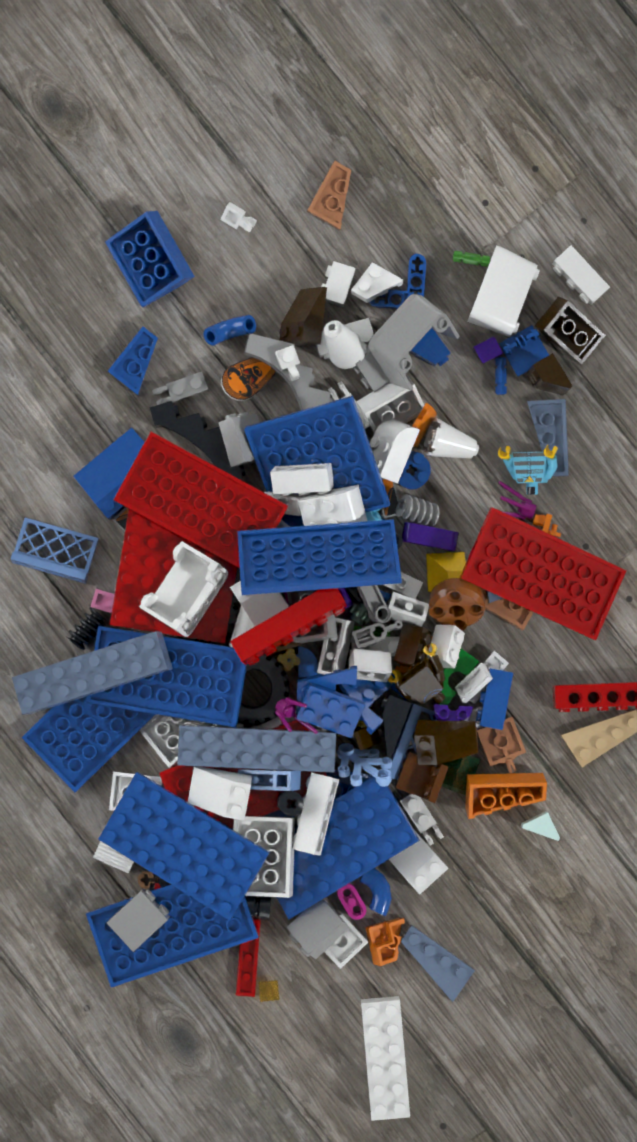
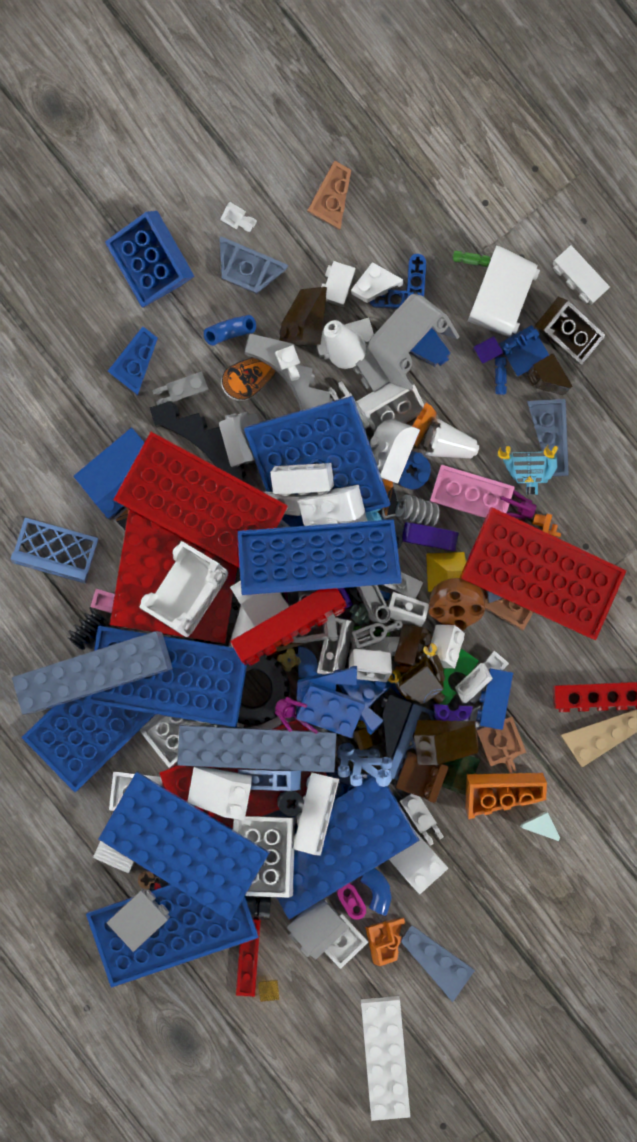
none -> sand blue wing [220,236,288,294]
none -> bright pink plate [430,465,514,519]

